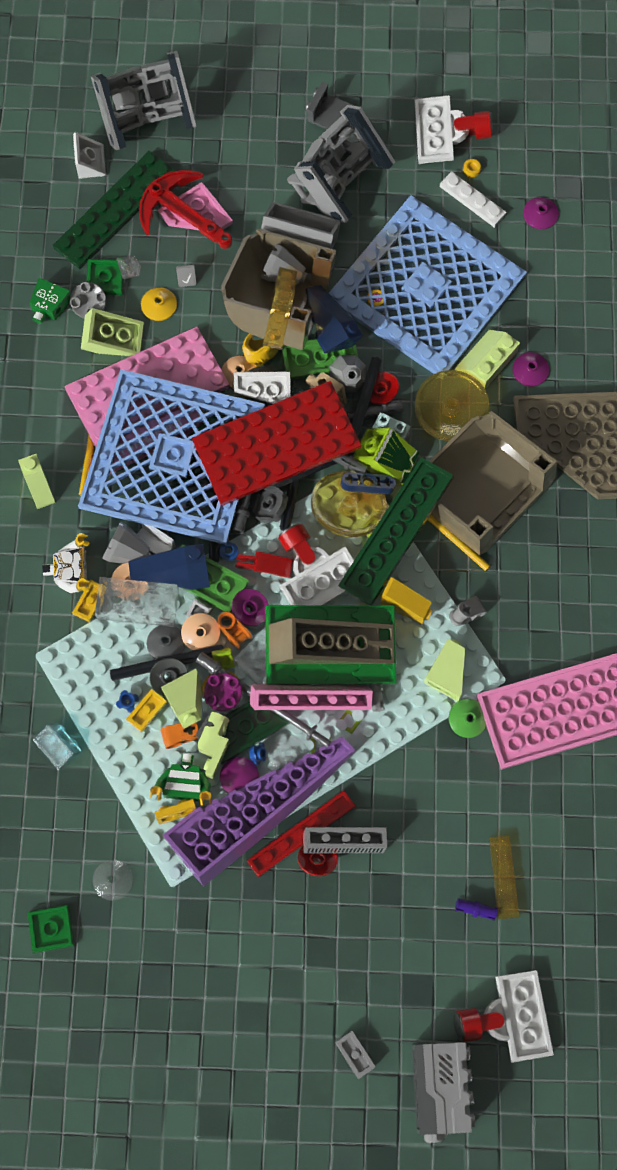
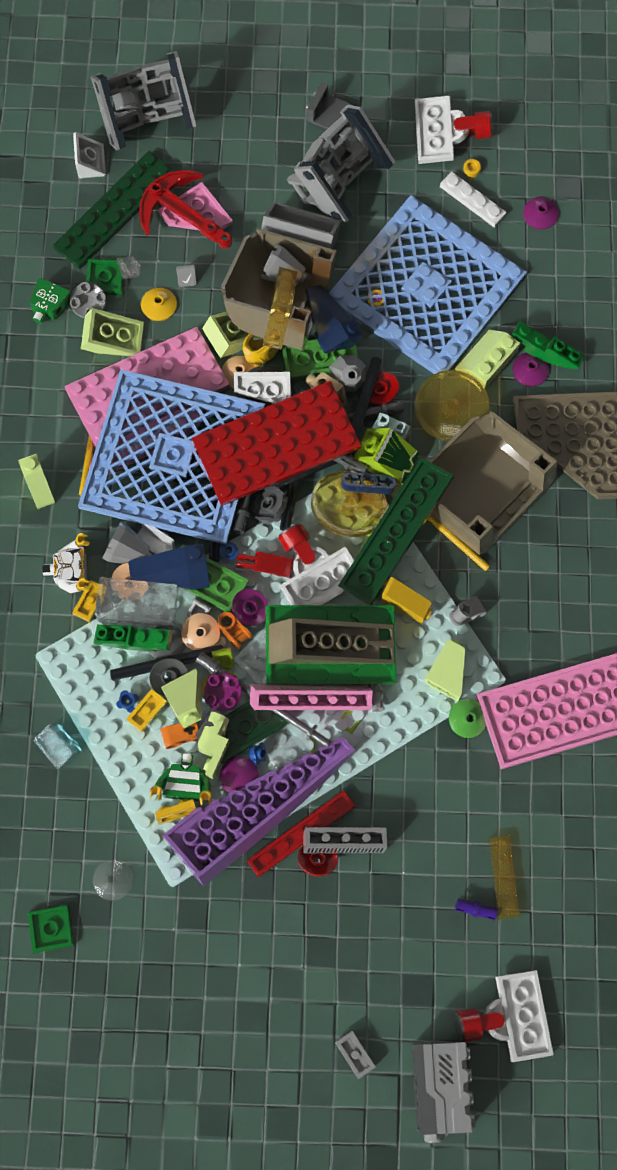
none -> green slope [94,624,173,652]
none -> yellowish green slope [202,311,262,358]
none -> green slope [511,321,585,369]

